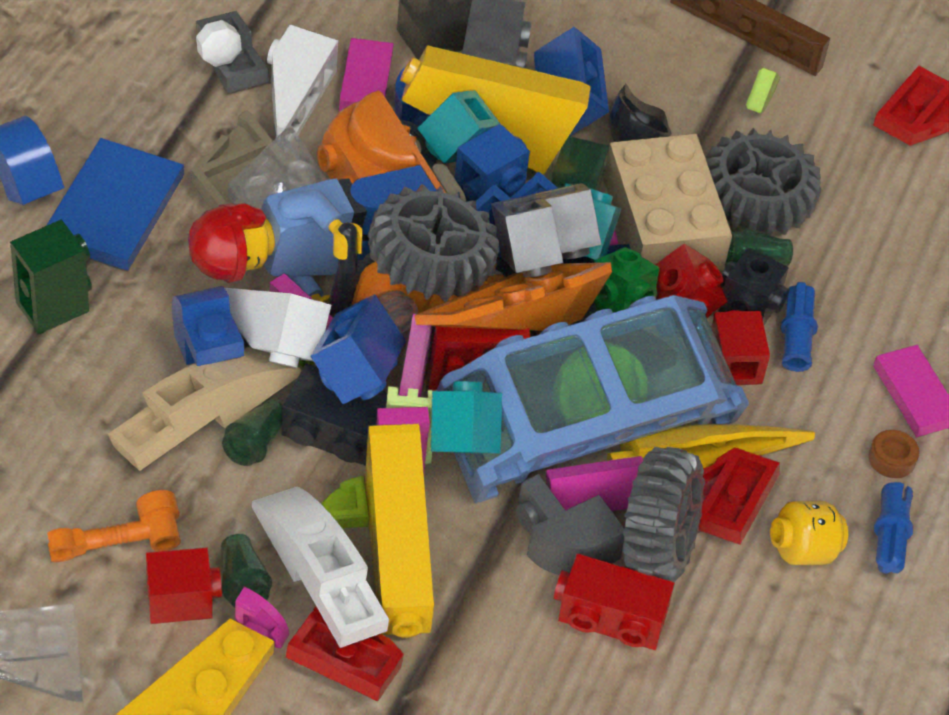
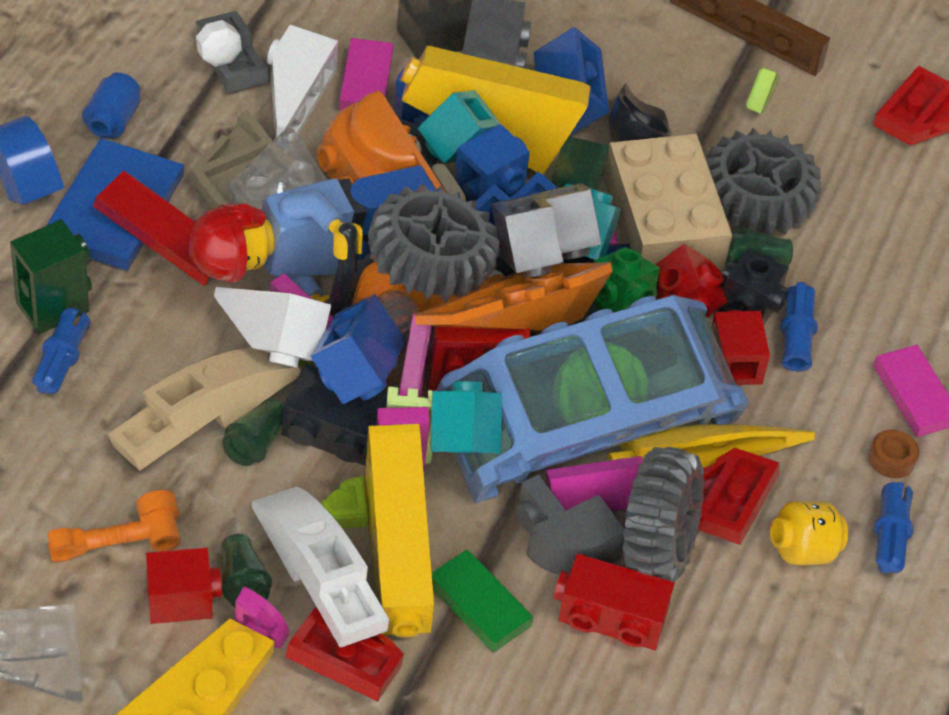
blue brick [172,286,244,366] -> none
none -> blue axle [32,308,91,394]
none -> blue brick [82,72,141,138]
none -> red tile [93,170,213,287]
none -> green tile [432,549,533,653]

